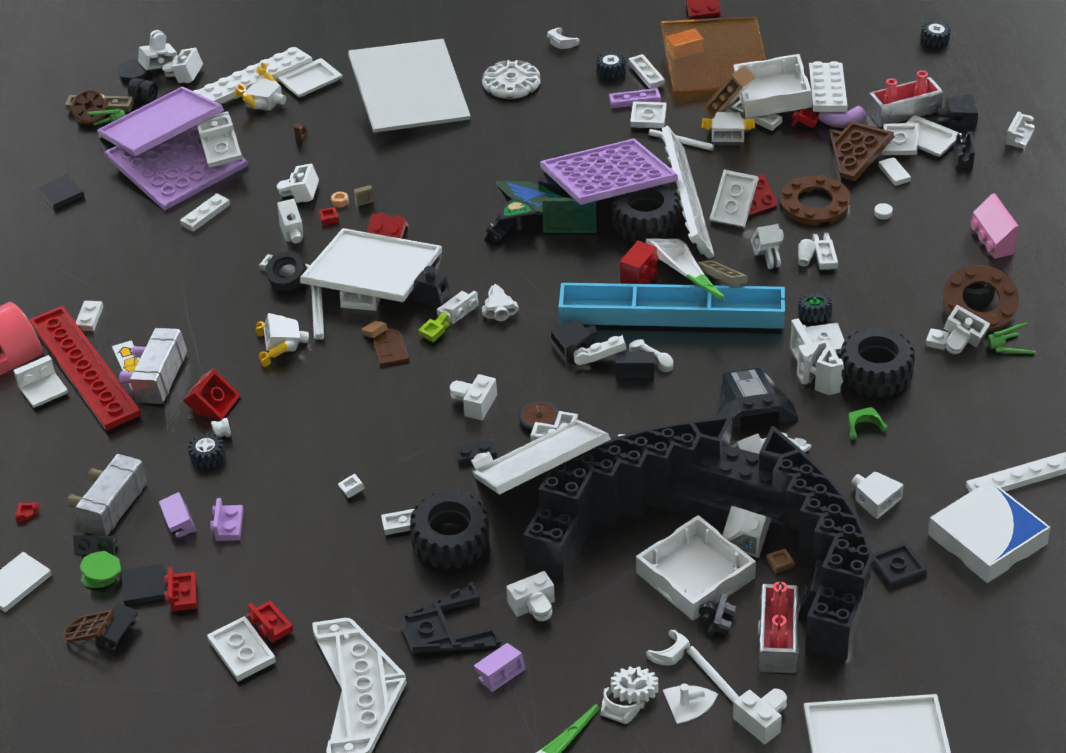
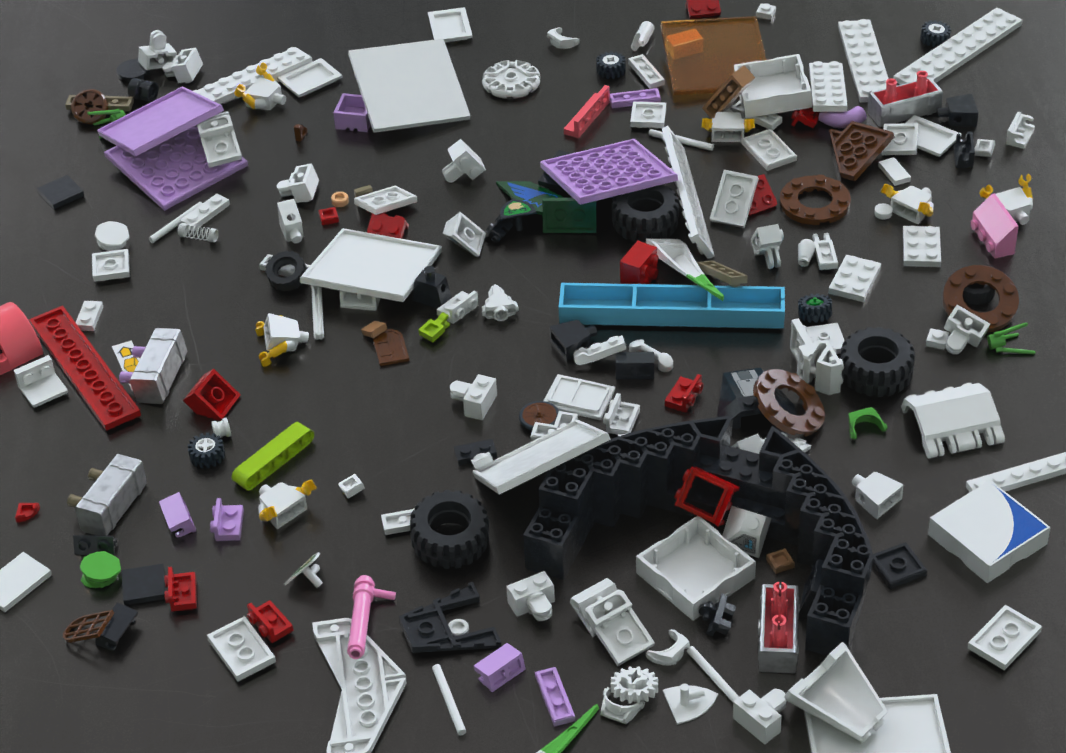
none -> white plate [92,249,130,282]
none -> white hat [95,221,129,251]
none -> white bar [149,202,203,243]
none -> white piece [178,223,218,243]
none -> lime beam [231,422,314,491]
none -> white torso [258,480,317,529]
none -> white shield [284,552,323,588]
none -> lavender piece [333,93,371,132]
none -> bright pink cylinder [347,575,396,659]
none -> white tile [354,186,417,215]
none -> white piece [428,7,473,42]
none -> white bar [432,664,466,736]
none -> white brick [442,139,486,183]
none -> white slope [443,212,486,257]
none -> white tile [448,619,469,637]
none -> lavender tile [535,667,575,727]
none -> white piece [544,374,615,420]
none -> coral fence [564,85,610,138]
none -> white piece [570,578,655,666]
none -> white bracket [603,393,640,435]
none -> white piece [631,21,654,51]
none -> red bracket [665,374,704,413]
none -> red window [675,466,740,526]
none -> white tile [741,129,797,171]
none -> reddish brown plate [753,369,825,436]
none -> white plate [756,4,776,20]
none -> white cone [784,642,888,744]
none -> white plate [828,255,881,302]
none -> white plate [838,19,888,103]
none -> white torso [881,184,934,224]
none -> white plate [893,8,1022,85]
none -> white hinge [901,383,1005,459]
none -> white plate [903,226,941,267]
none -> white plate [968,605,1042,670]
none -> white tile [974,139,996,157]
none -> white torso [979,174,1033,225]

